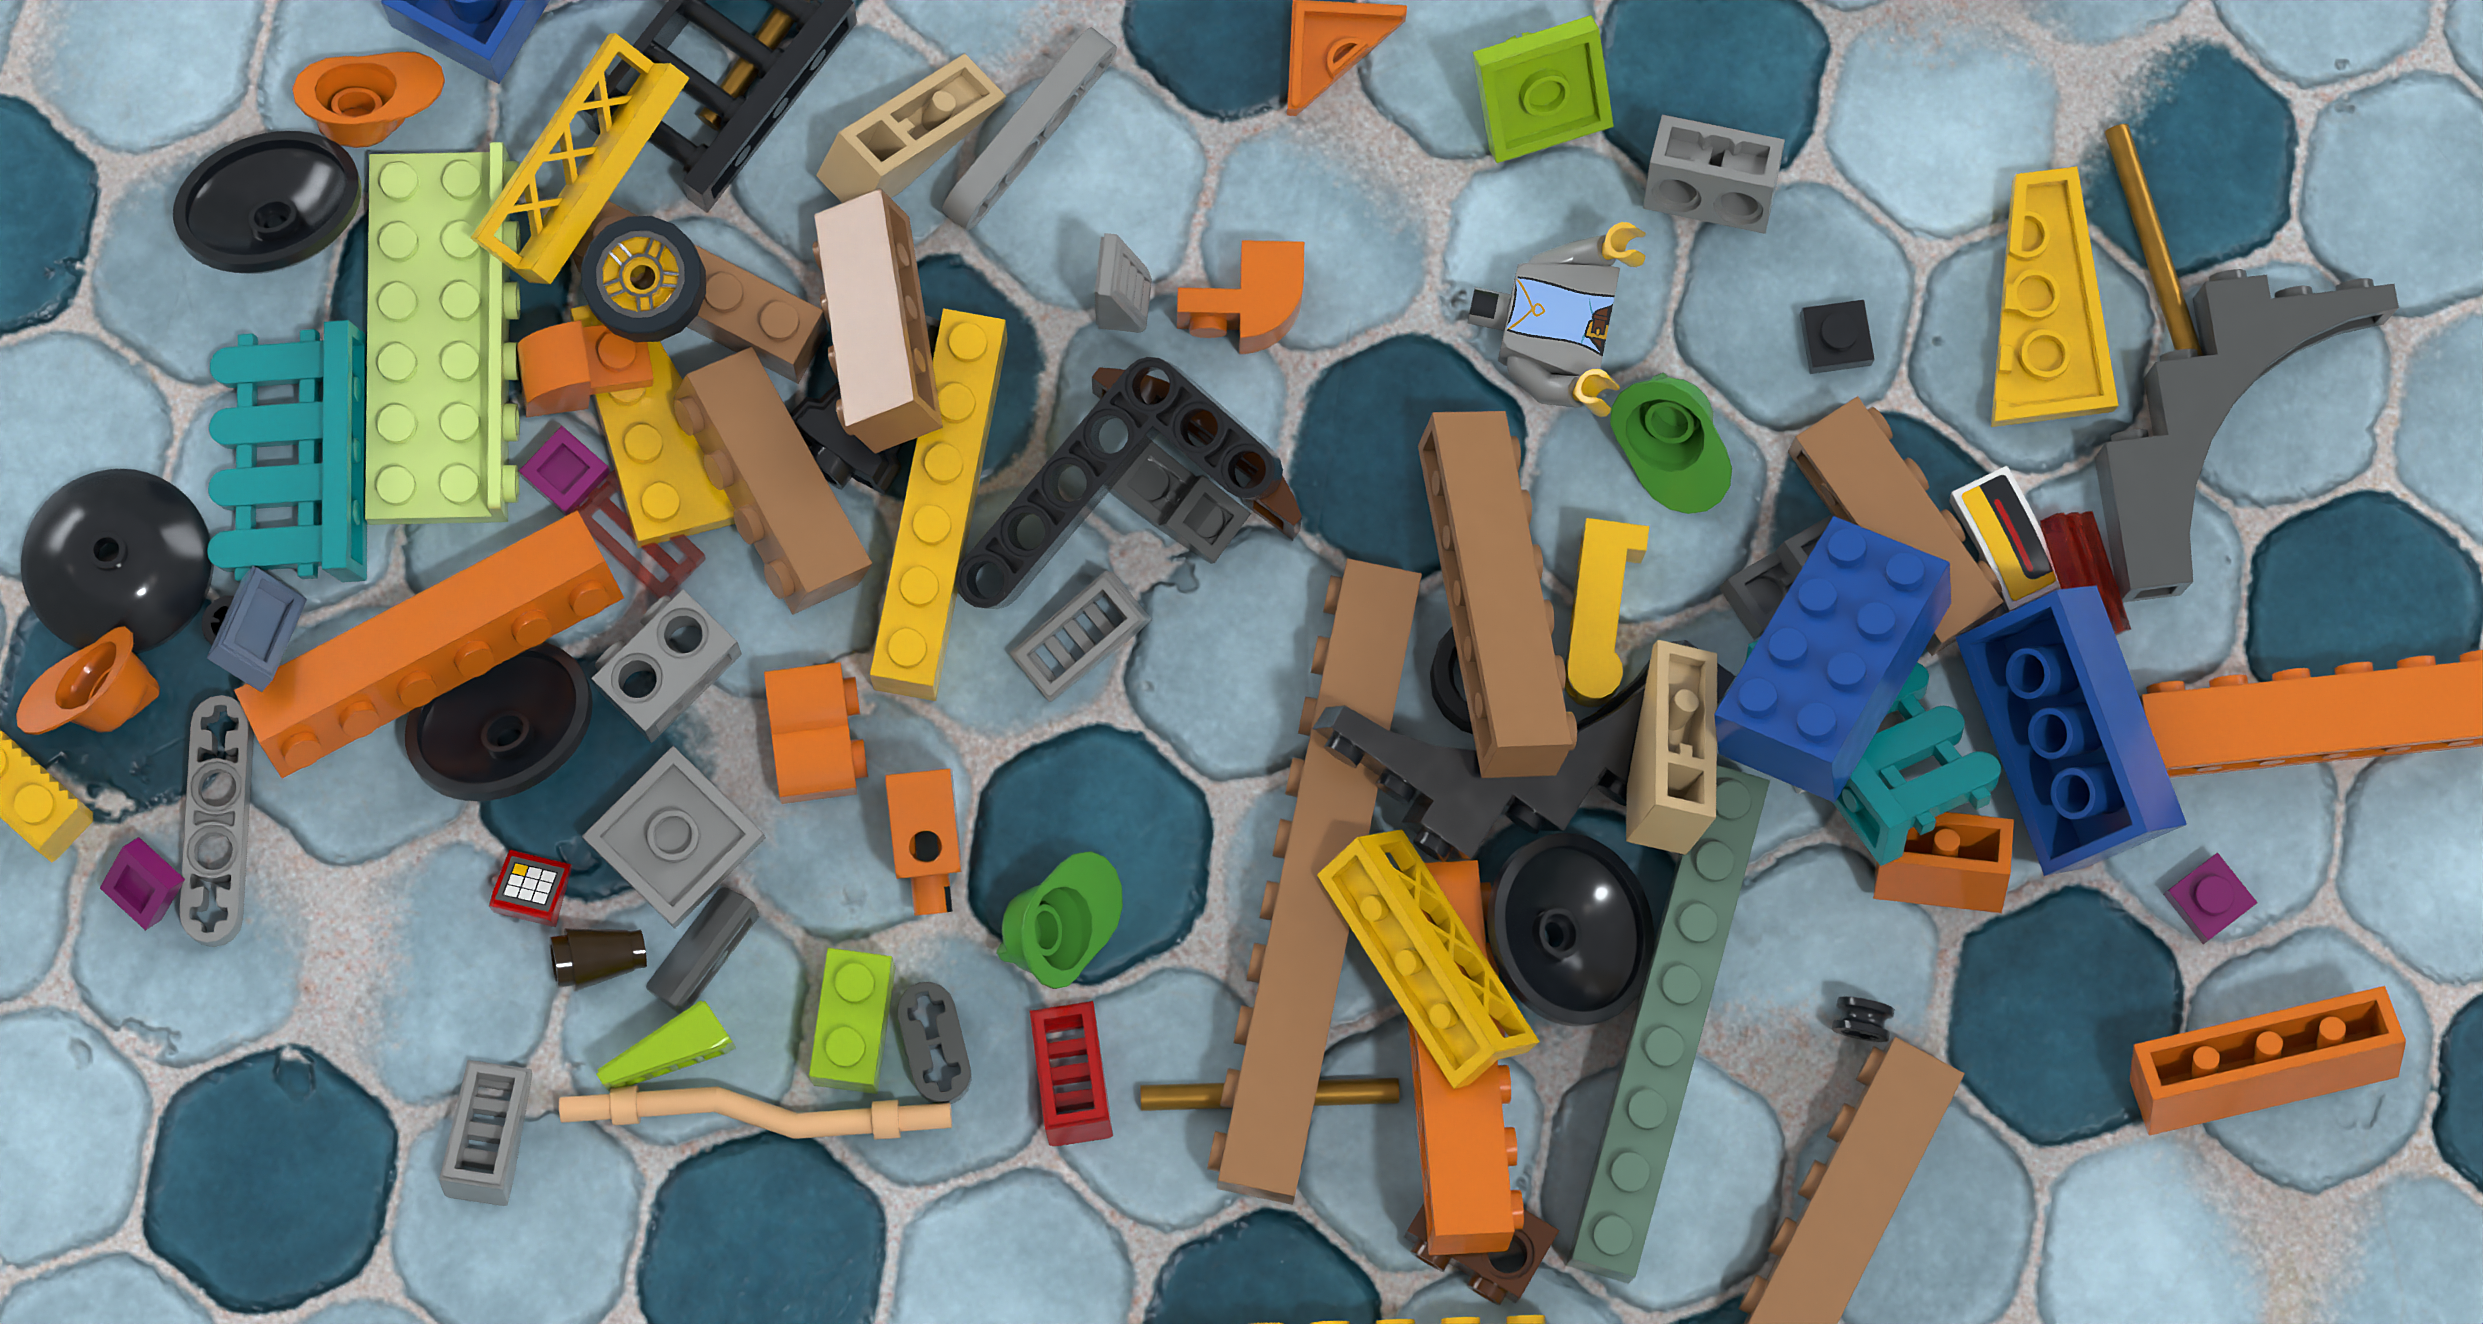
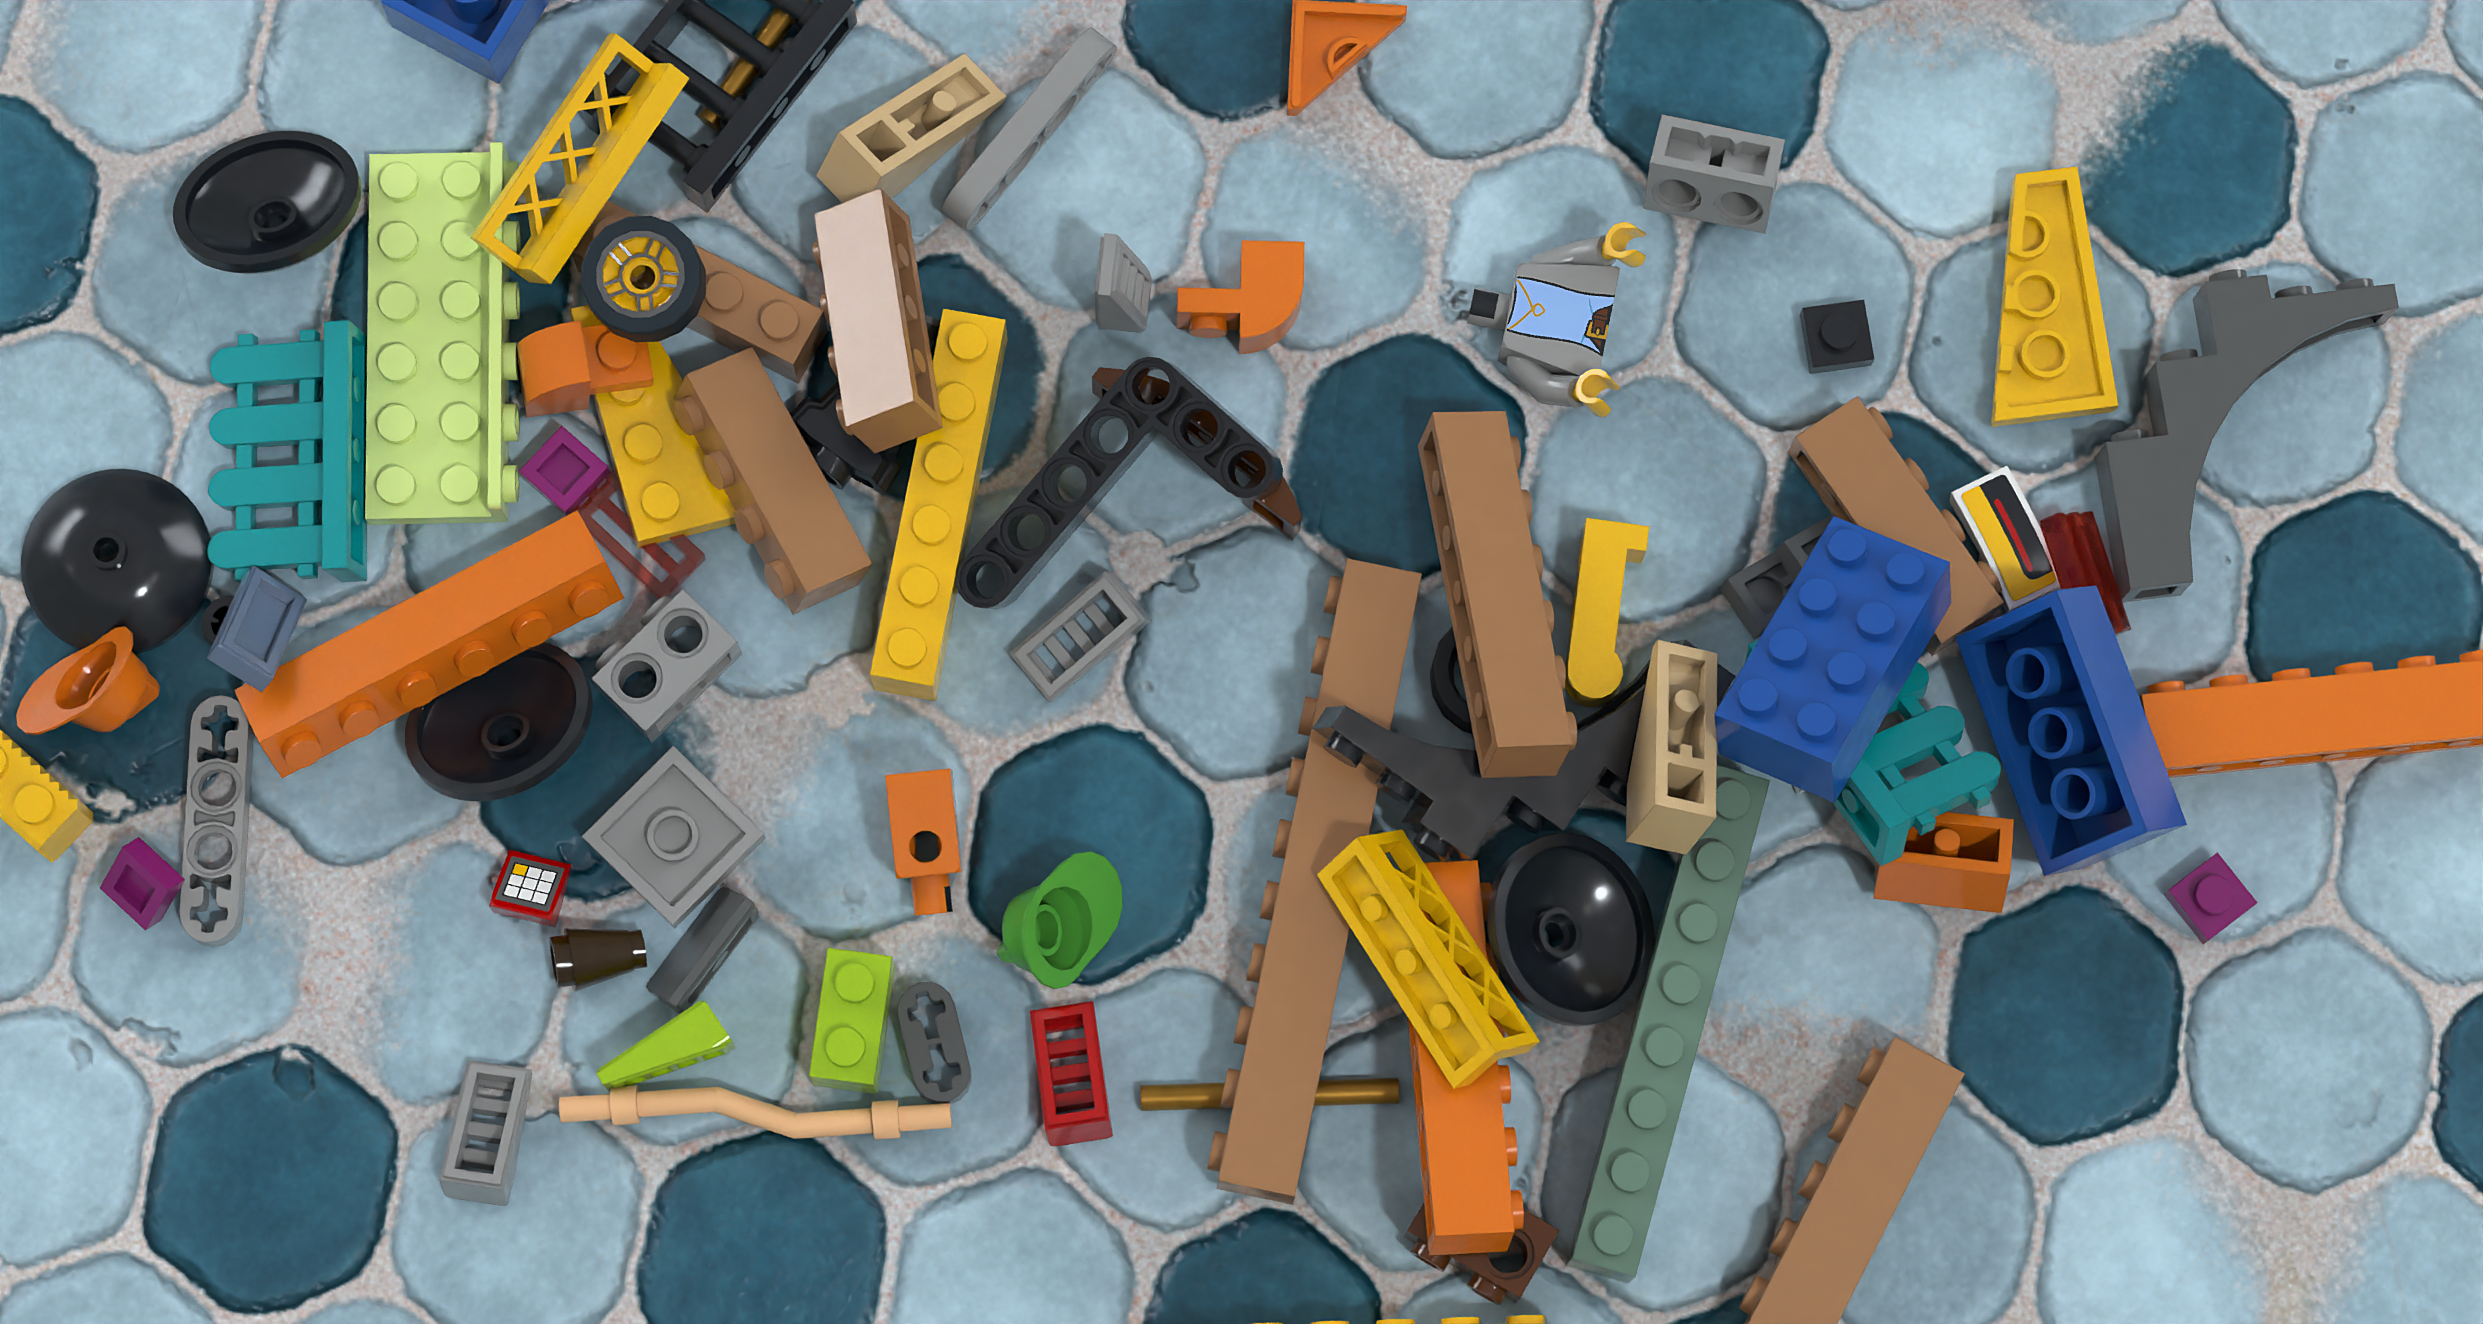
orange piece [292,52,445,148] -> none
orange brick [764,662,868,804] -> none
dark grey slope [1109,441,1251,564] -> none
lime tile [1472,15,1614,163] -> none
bright green piece [1610,372,1732,514] -> none
black bush [1831,996,1895,1042] -> none
pearl gold bar [2104,124,2203,357] -> none
orange brick [2130,986,2406,1136] -> none

